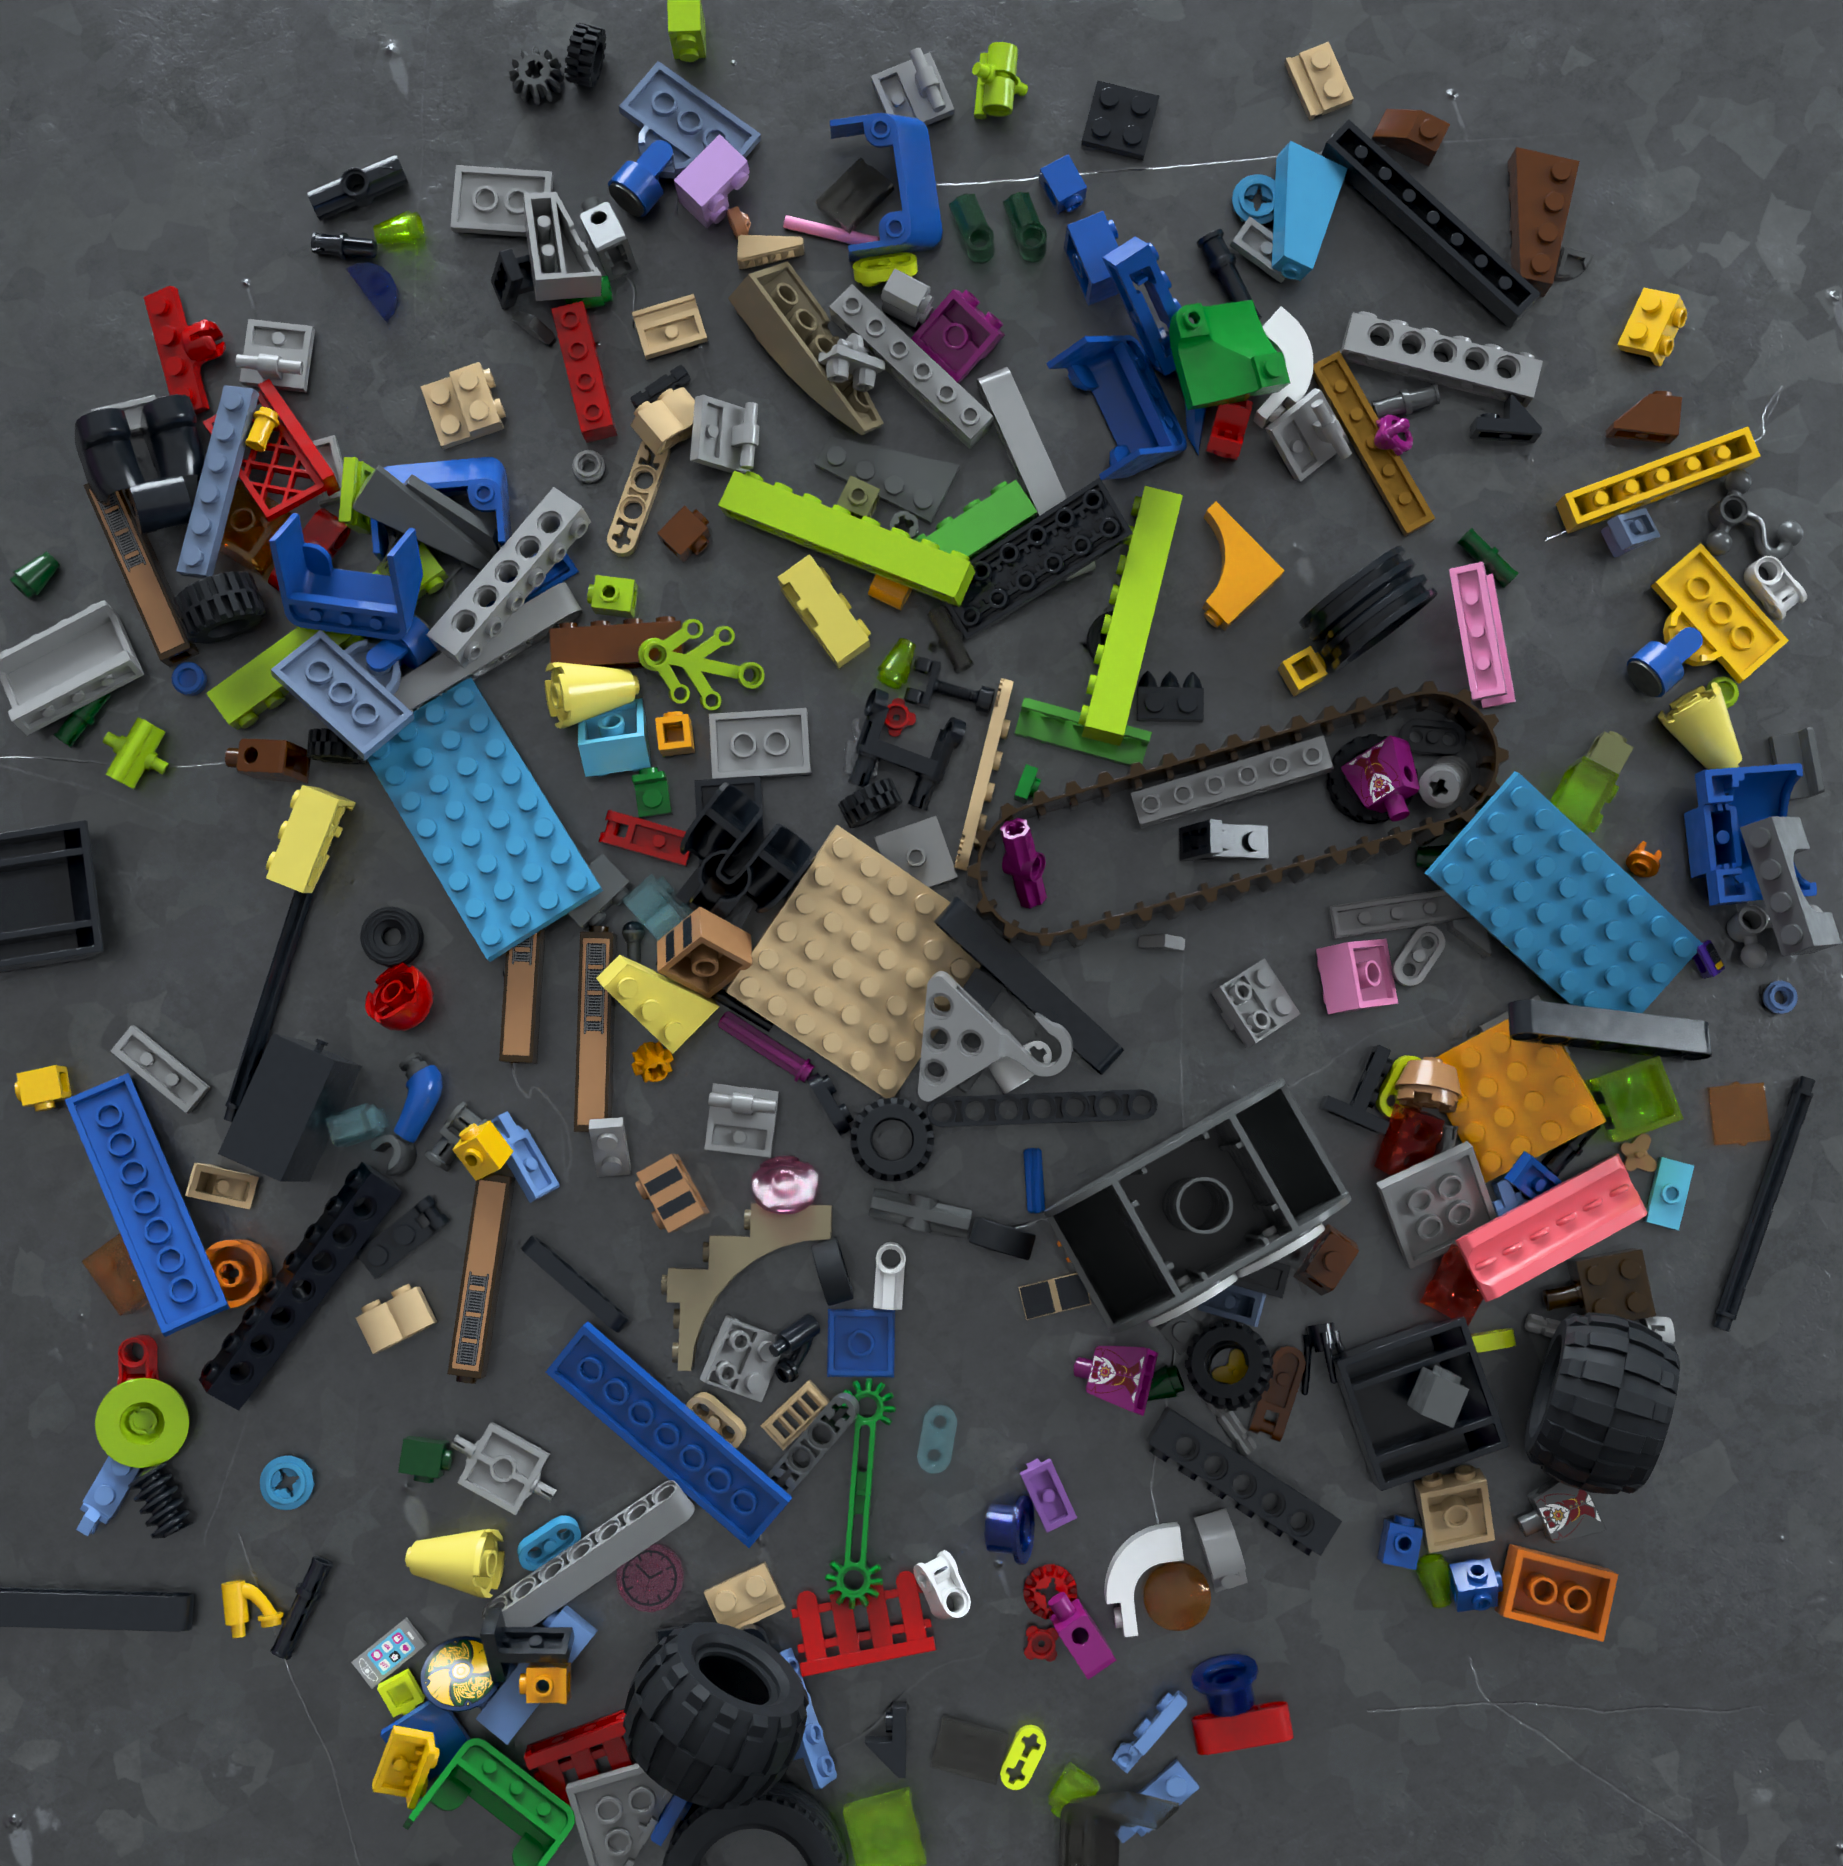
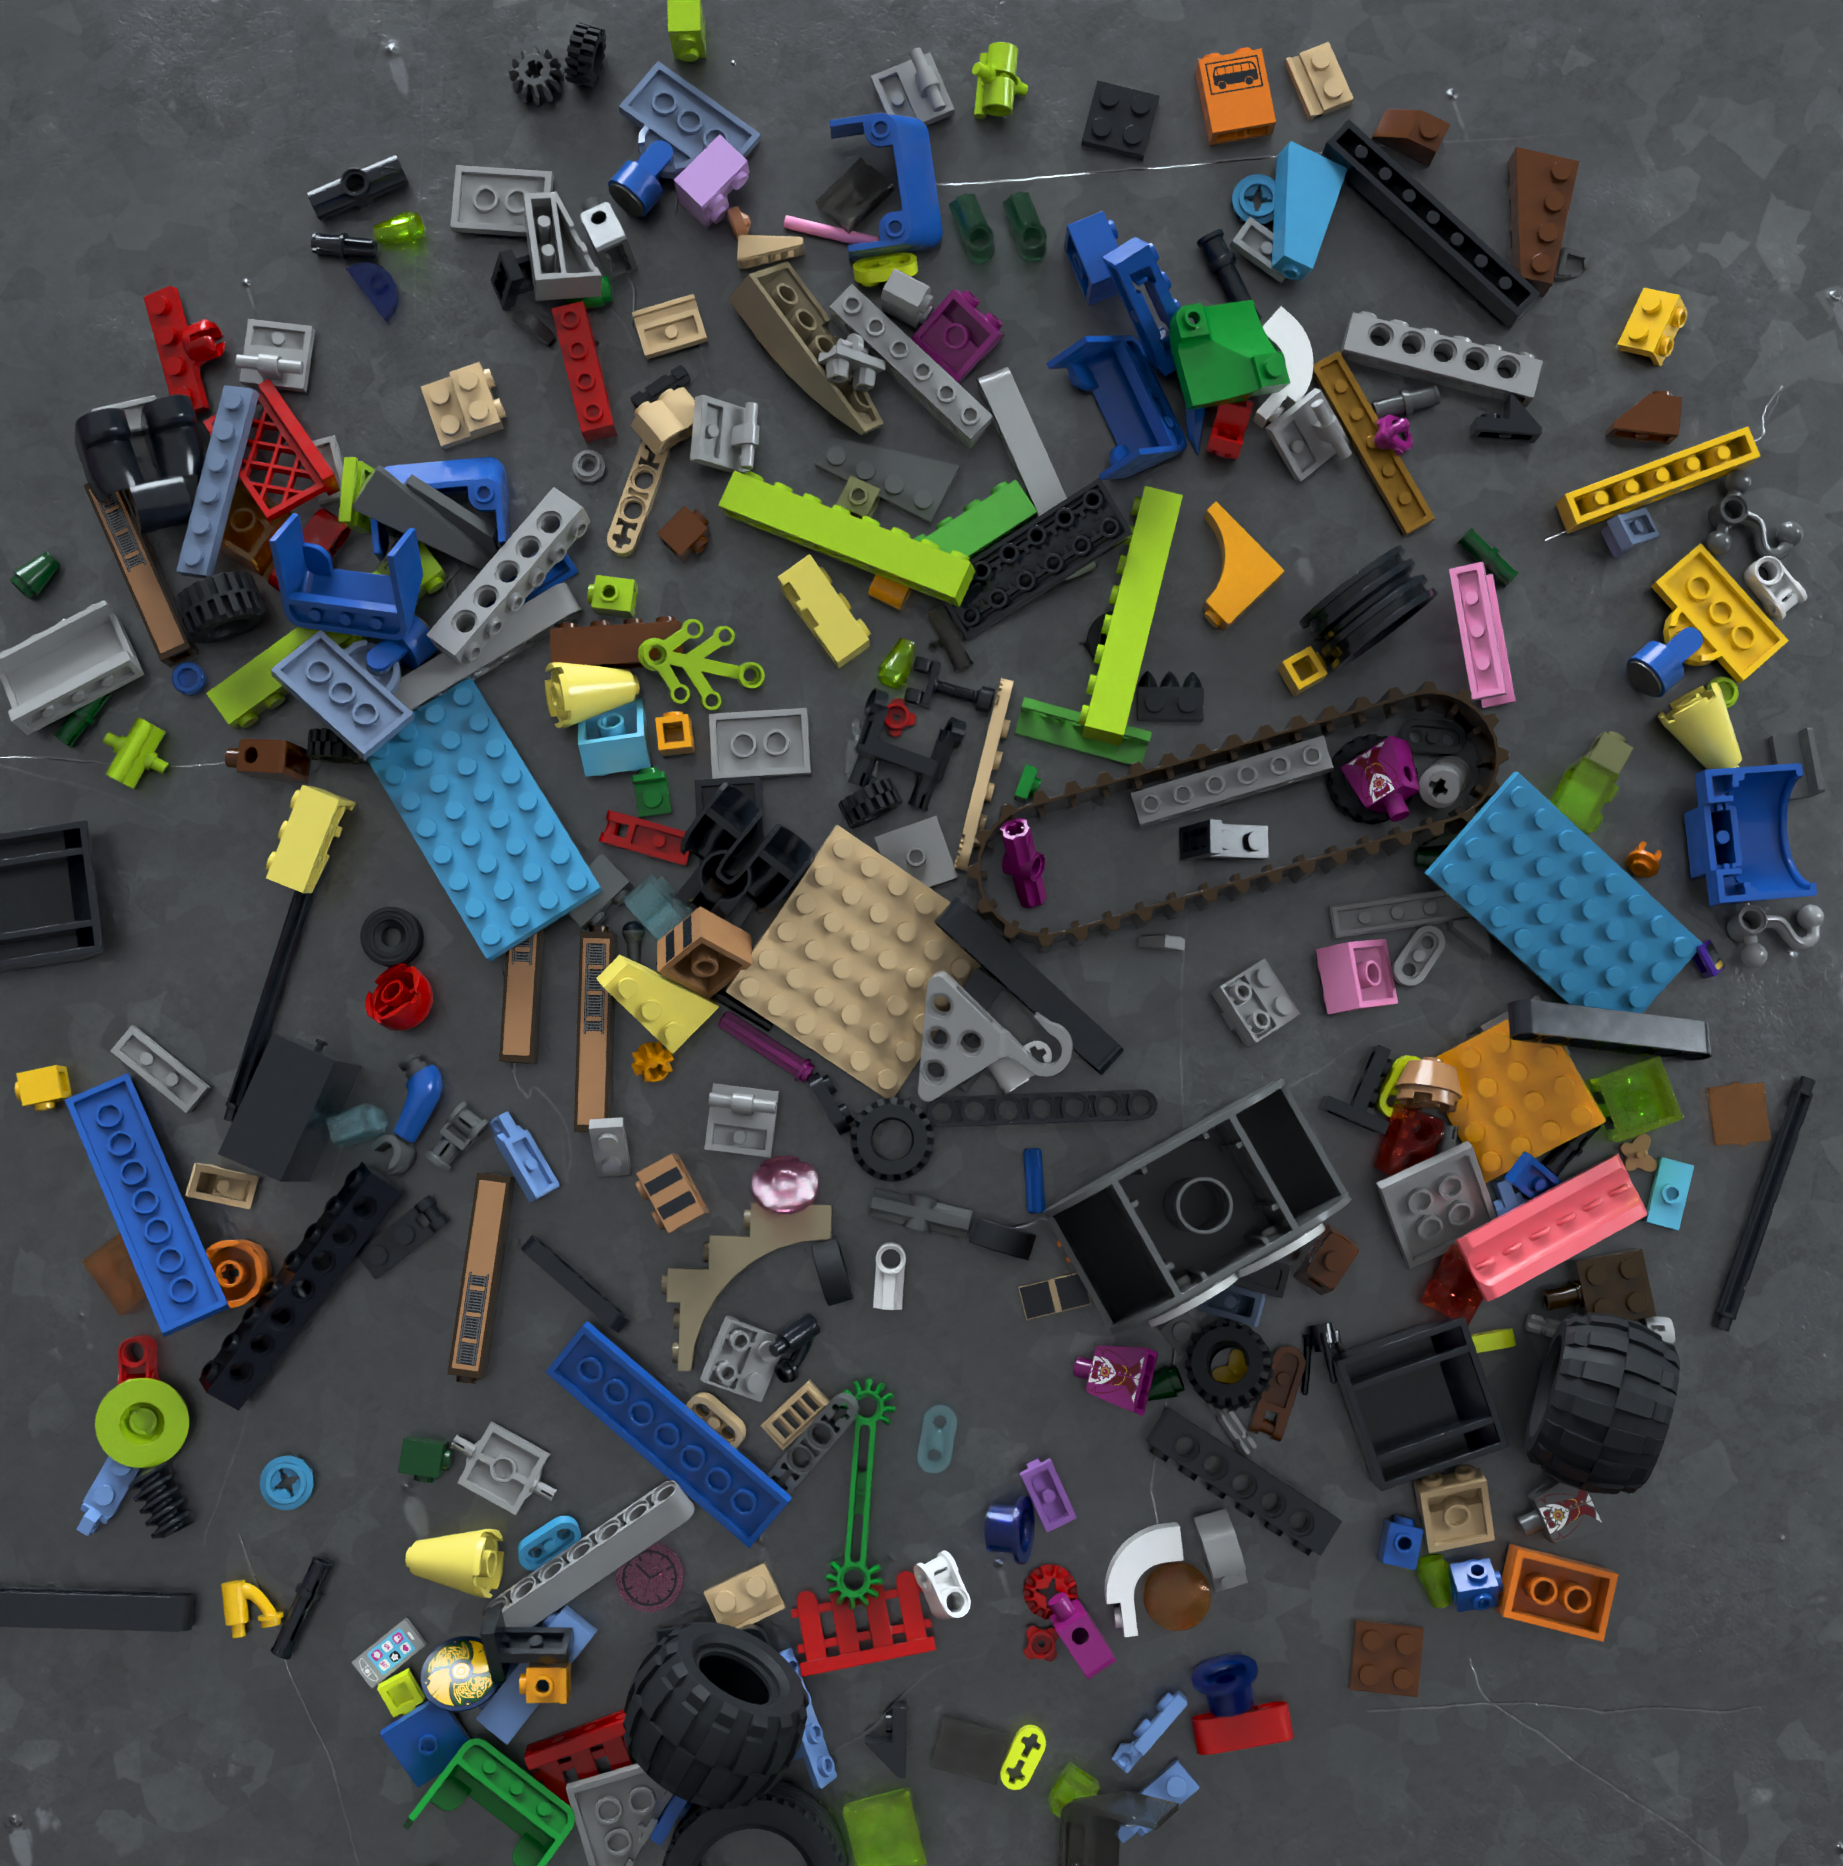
yellow pin [245,407,279,452] -> none
tan brick [356,1284,438,1354] -> none
yellow bracket [372,1725,439,1810] -> none
yellow brick [452,1120,514,1181] -> none
blue tile [827,1309,895,1378] -> none
dark grey bush [889,511,919,539] -> none
blue brick [1039,154,1087,214] -> none
dark grey brick [1407,1365,1469,1428] -> none
dark grey arch [1740,816,1842,956] -> none
medium blue plate [1763,981,1798,1014] -> none
none -> orange brick [1195,47,1276,146]
none -> reddish brown plate [1348,1619,1424,1697]

